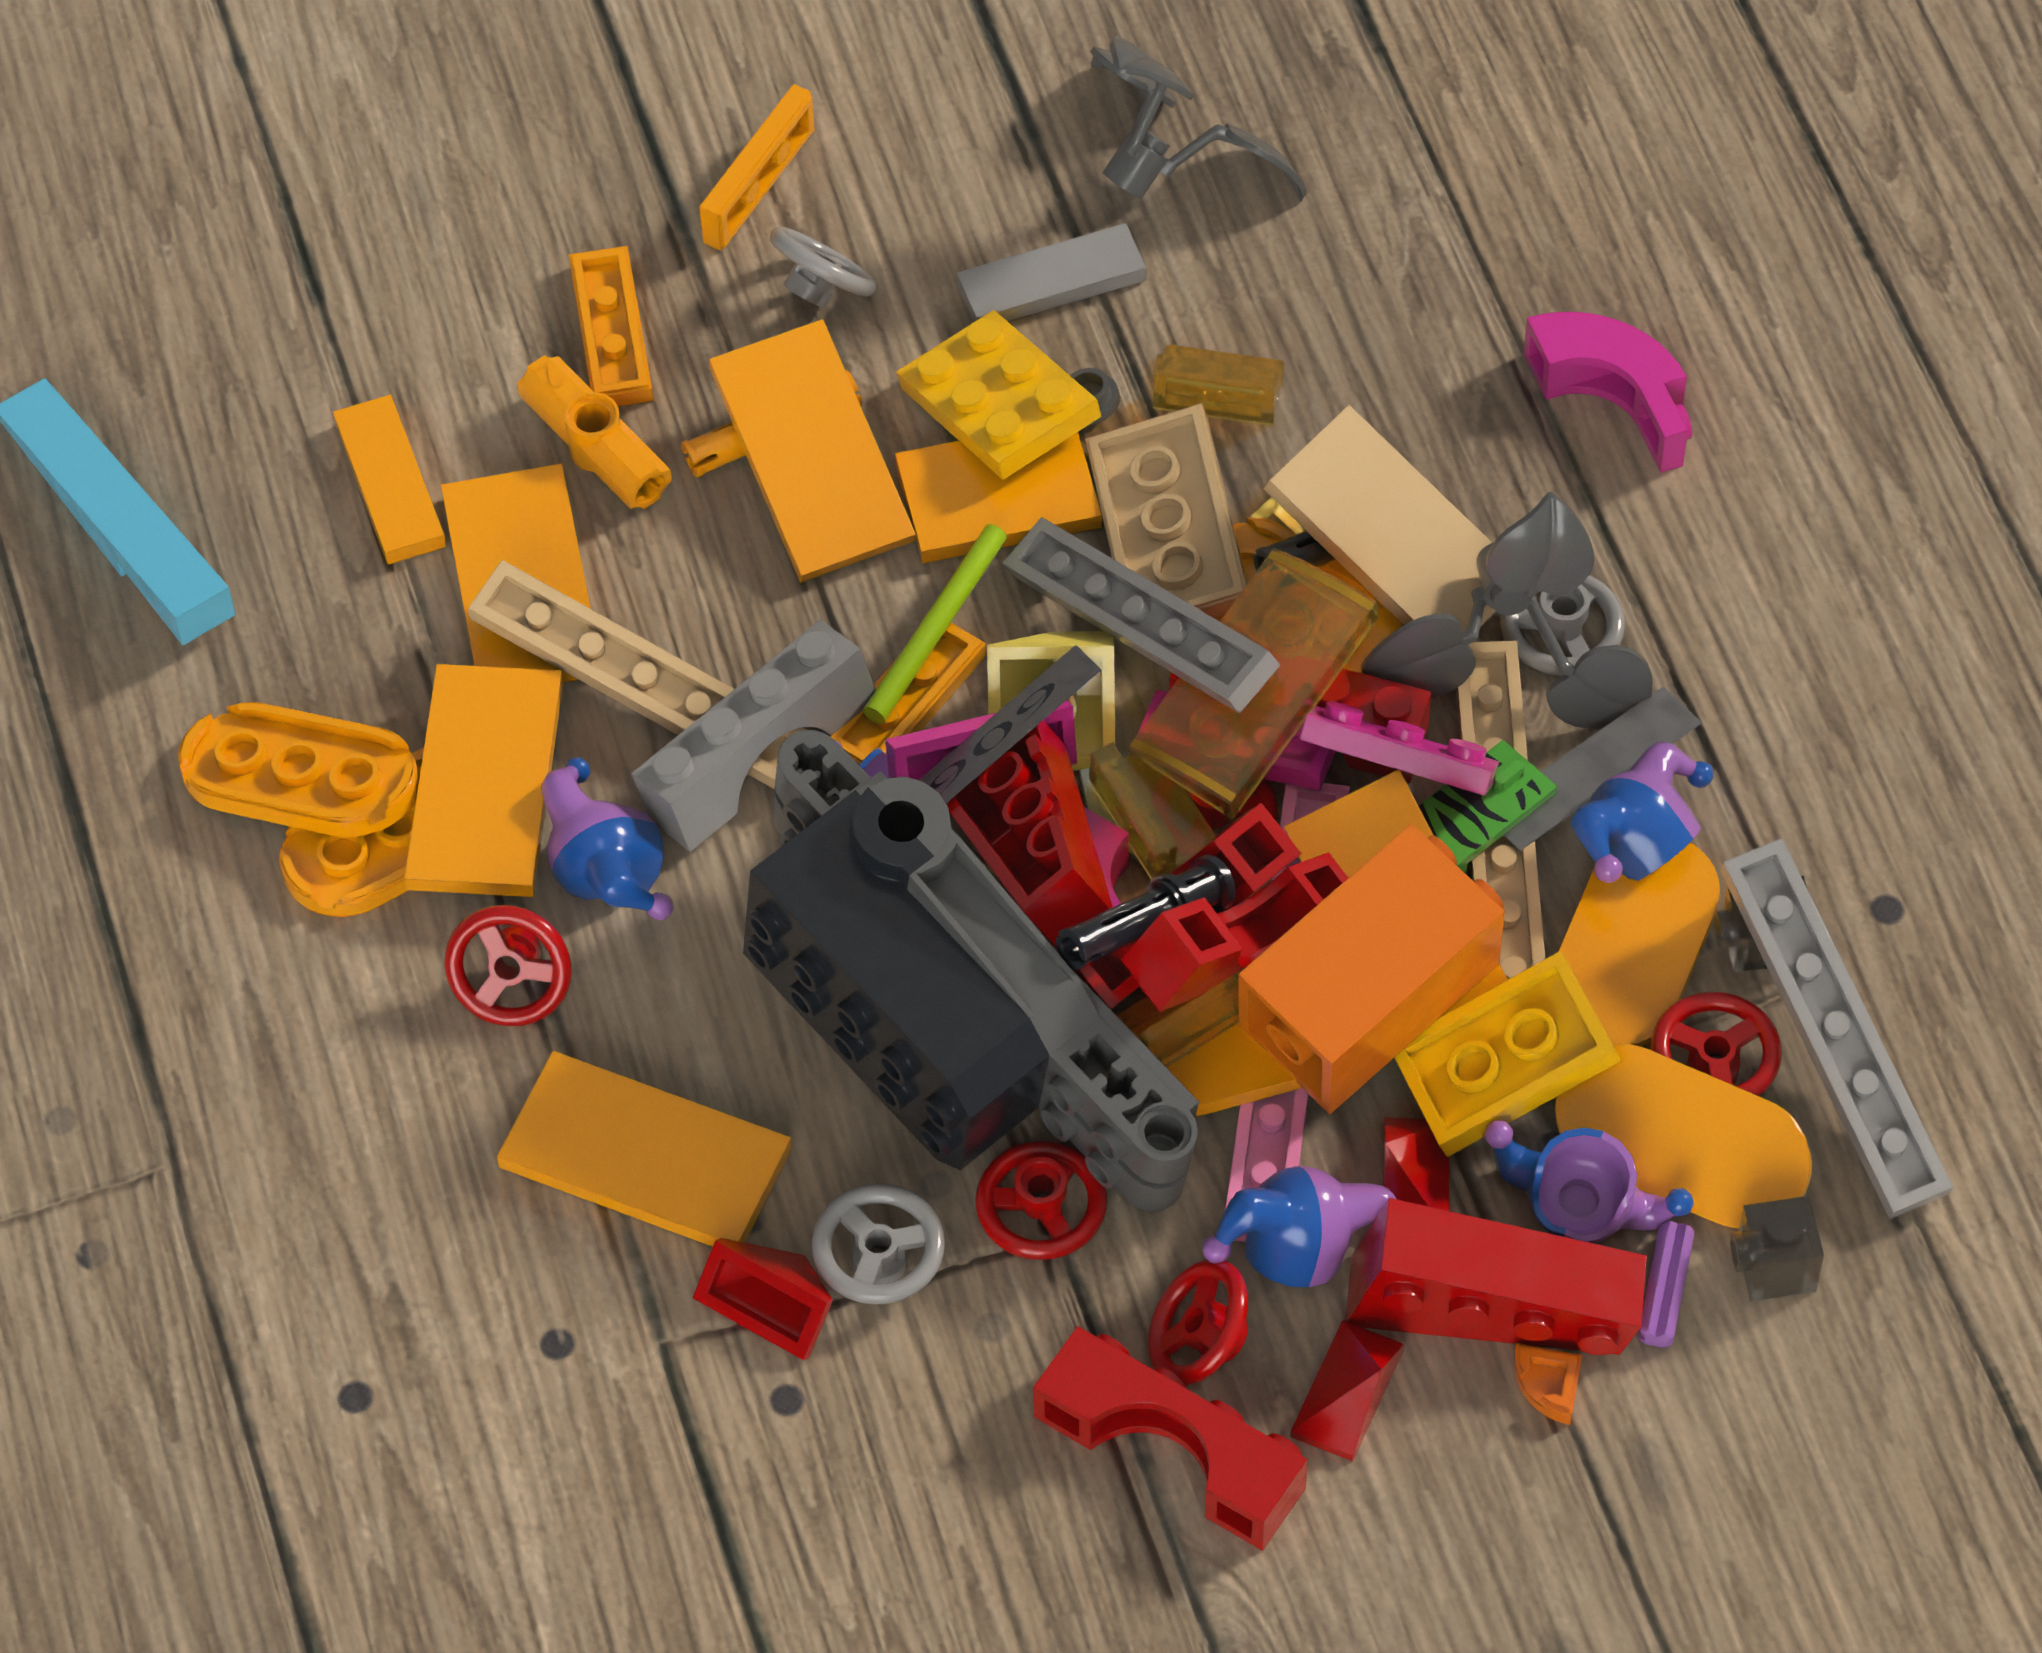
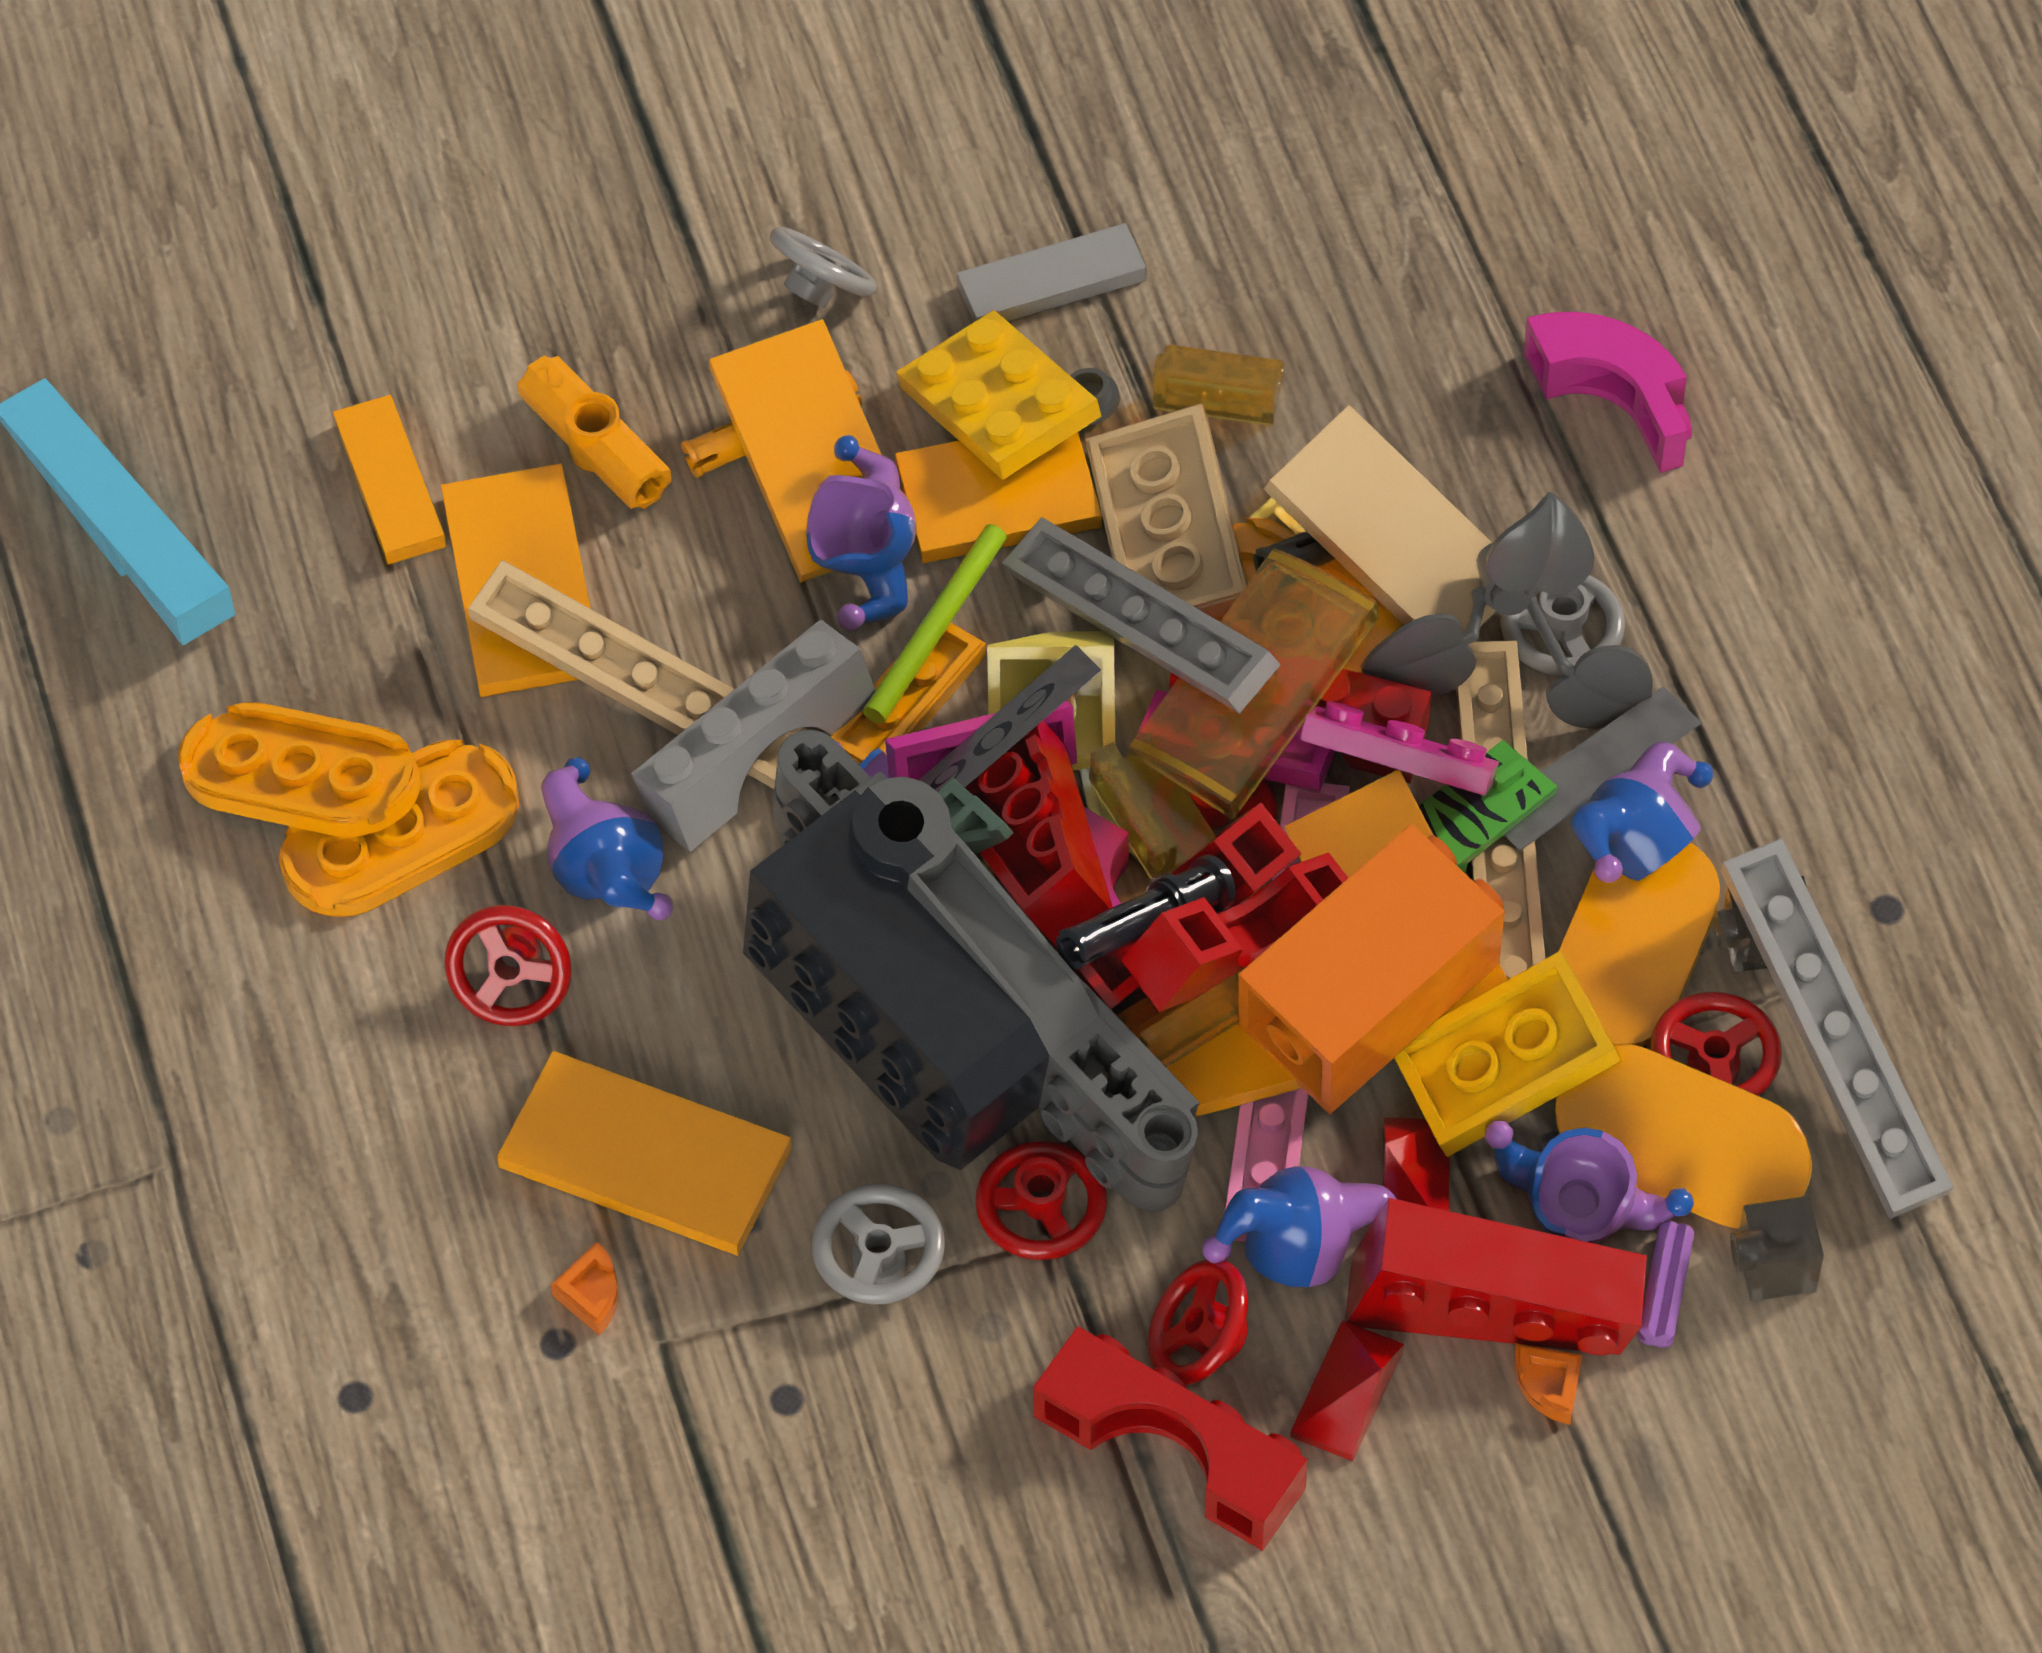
light orange tile [404,664,563,897] -> none
light orange tile [568,246,654,406] -> none
red slope [692,1238,833,1361] -> none
light orange tile [699,84,815,251] -> none
dark grey plant [1090,35,1307,201] -> none
none -> orange tile [550,1242,619,1336]
none -> medium lavender piece [806,435,916,631]
none -> sand green slope [938,777,1013,854]

